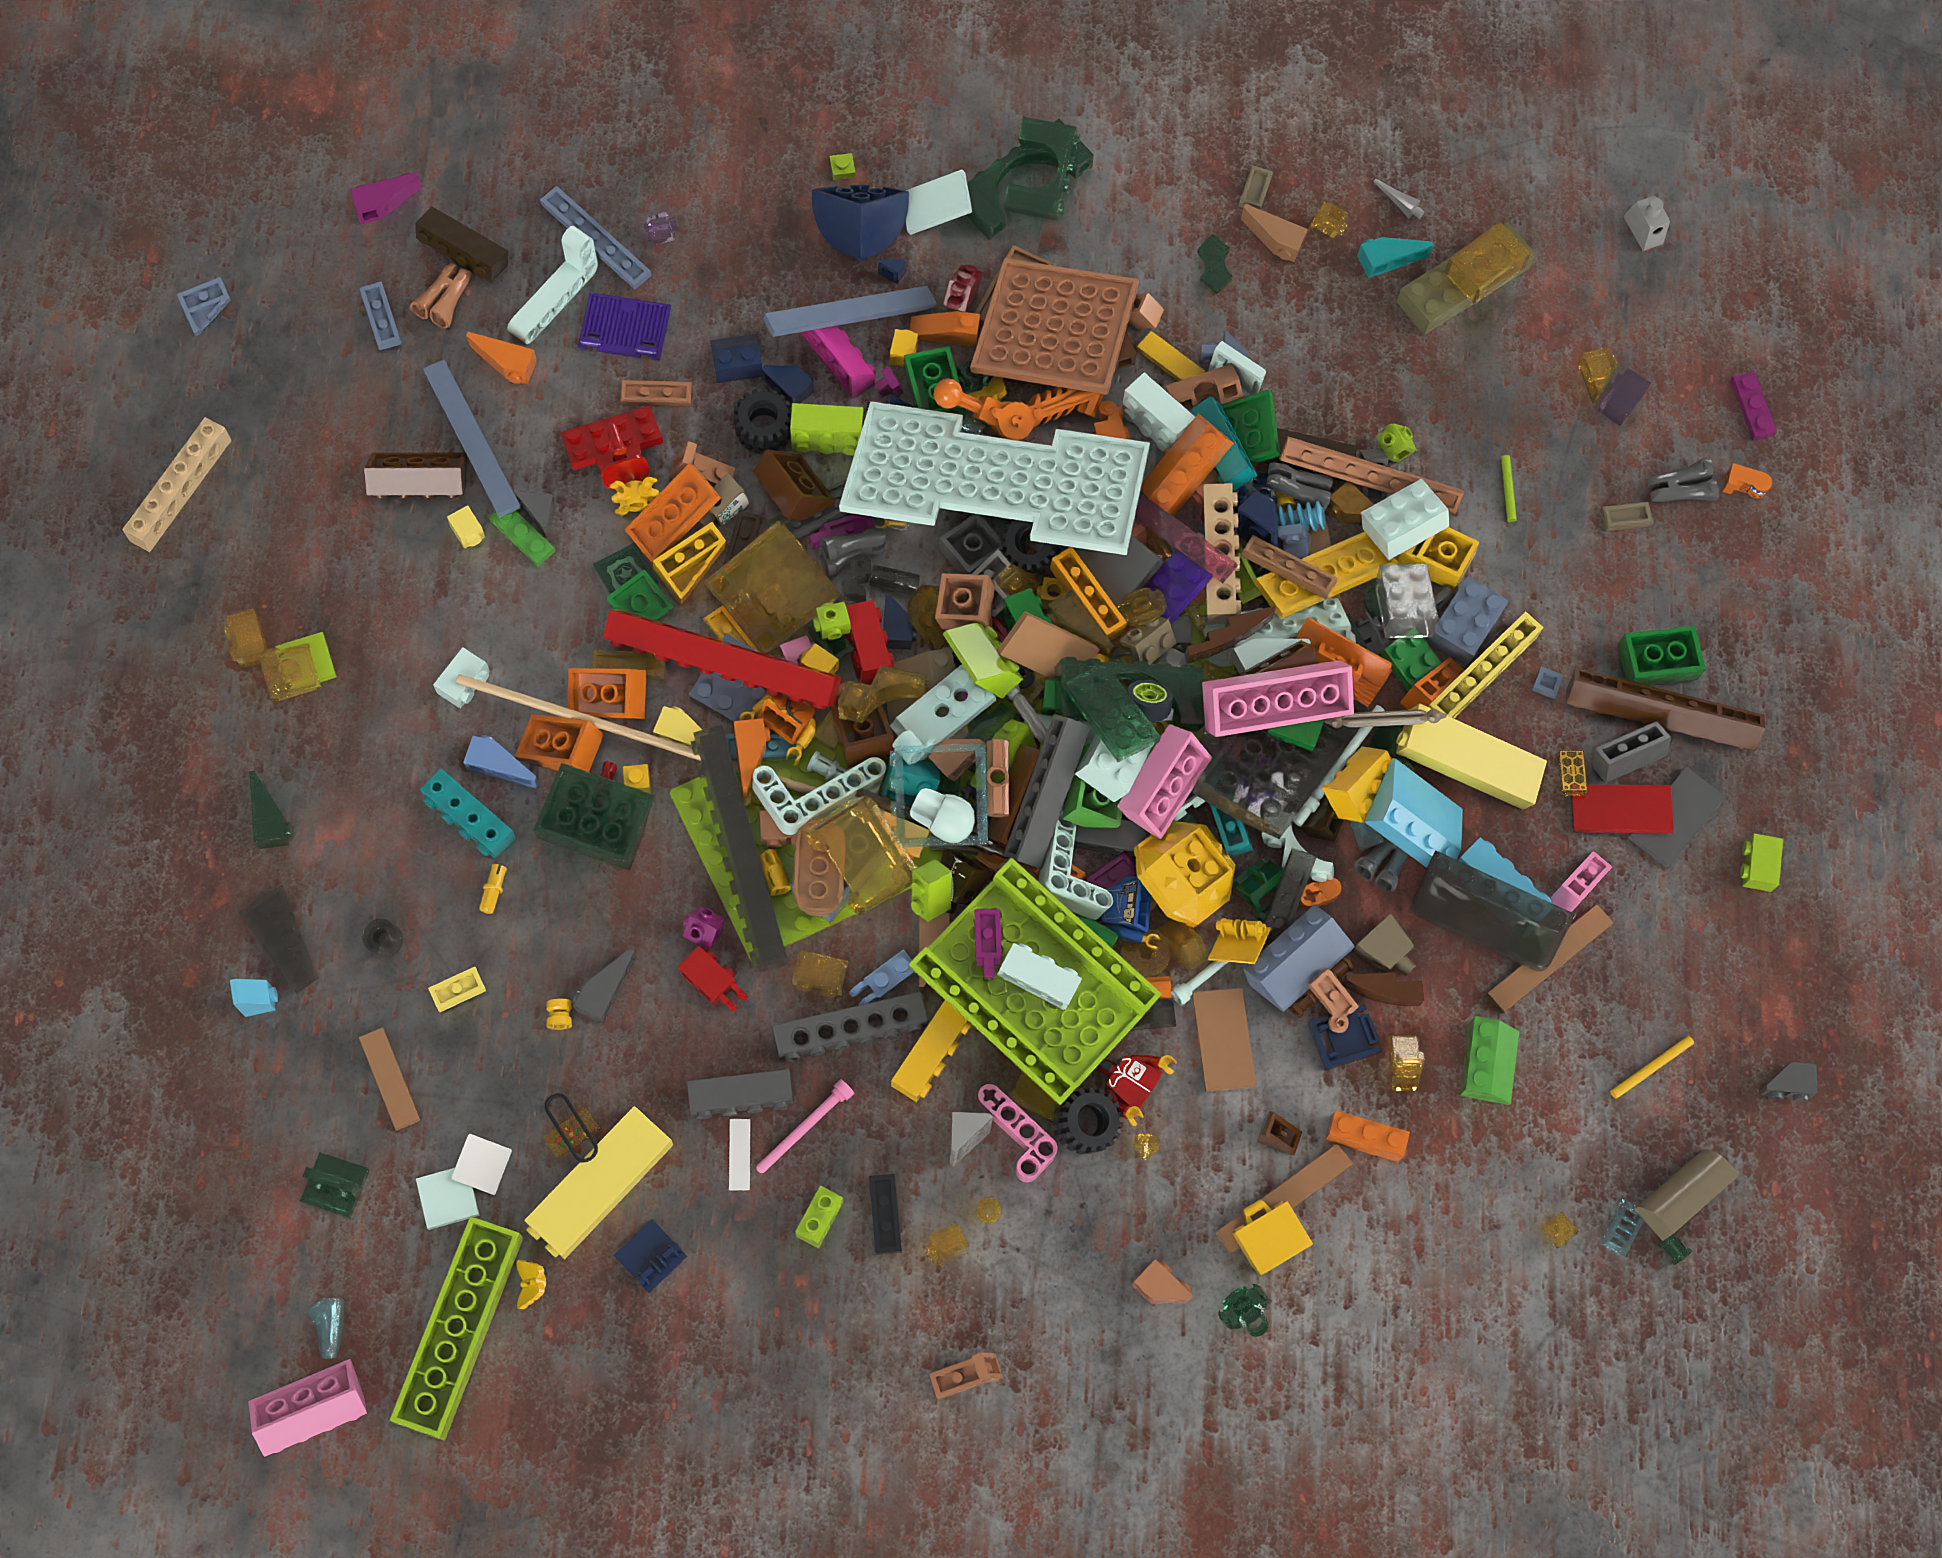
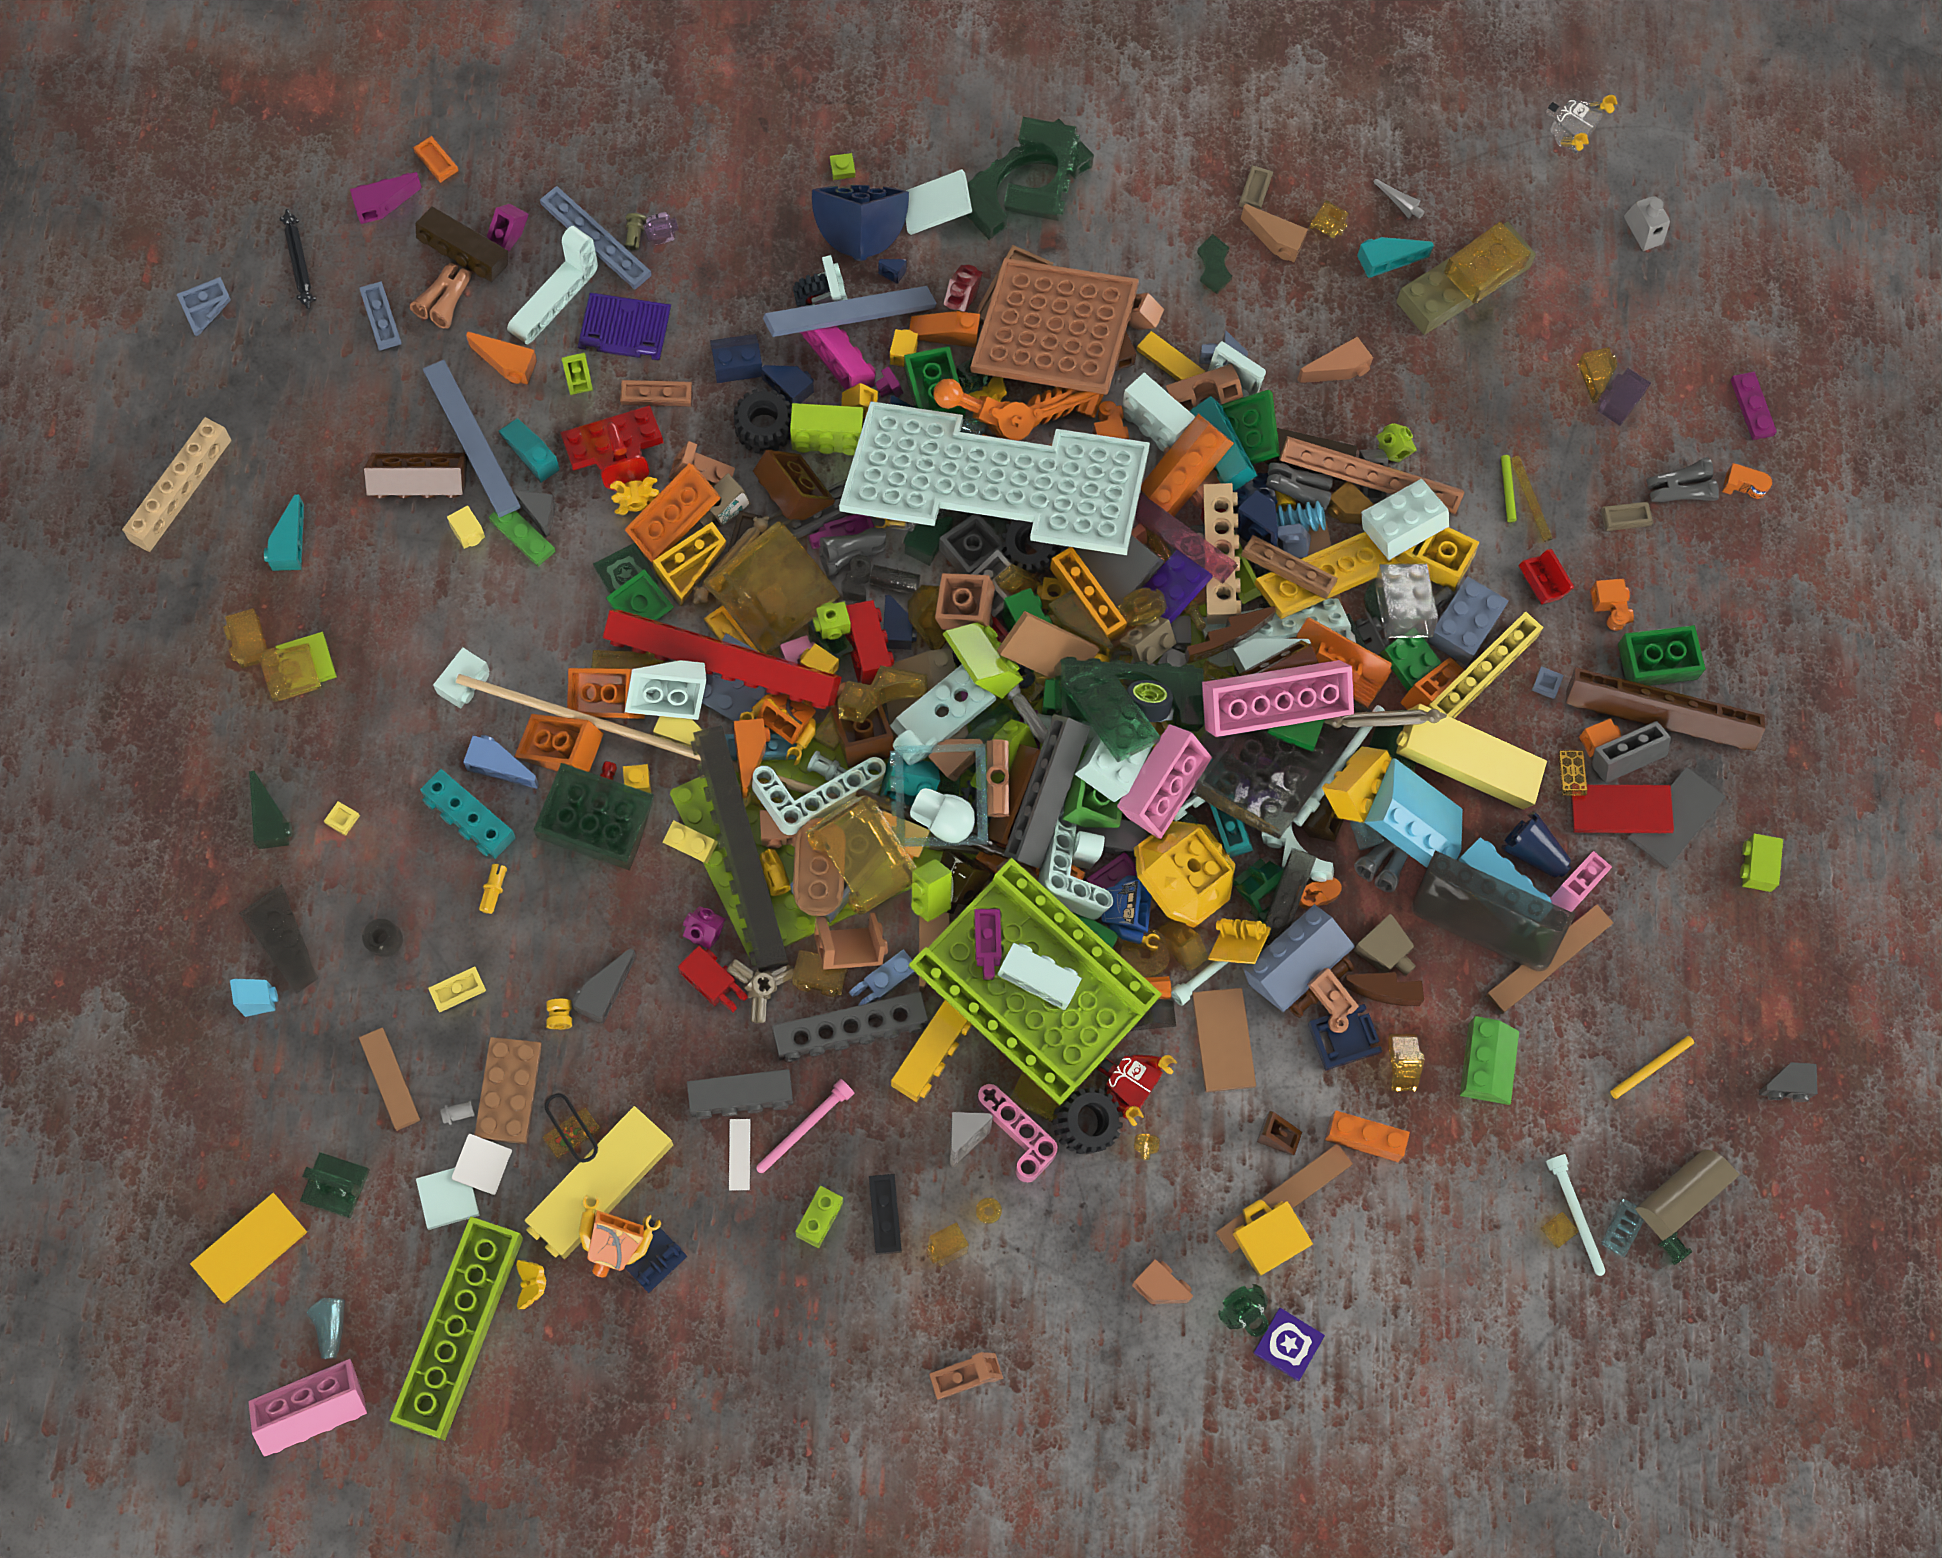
none -> yellow tile [190,1193,307,1304]
none -> teal slope [264,494,304,571]
none -> black wheel [279,209,316,309]
none -> light yellow tile [324,801,360,836]
none -> orange tile [413,136,459,183]
none -> light grey pin [440,1100,474,1125]
none -> medium nougat plate [475,1037,542,1145]
none -> magenta slope [486,204,529,252]
none -> teal slope [499,418,560,483]
none -> lime slope [561,353,593,395]
none -> torso [579,1195,661,1277]
none -> olive pin [624,213,648,251]
none -> light aqua slope [625,660,706,720]
none -> light yellow plate [663,820,718,864]
none -> dark tan wheel [692,515,769,605]
none -> dark tan bush [727,959,795,1023]
none -> plate [793,255,847,308]
none -> nougat panel [814,913,888,970]
none -> yellow brick [841,383,878,419]
none -> clear green slope [903,516,953,566]
none -> light aqua beam [1072,831,1105,869]
none -> dark purple tile [1253,1308,1325,1381]
none -> nougat slope [1297,337,1373,383]
none -> dark blue cone [1501,811,1571,878]
none -> clear yellow bar [1511,456,1553,542]
none -> red bracket [1518,549,1574,605]
none -> clear torso [1545,95,1617,154]
none -> light aqua piece [1546,1154,1605,1276]
none -> orange brick [1579,718,1621,758]
none -> orange brick [1590,579,1634,631]

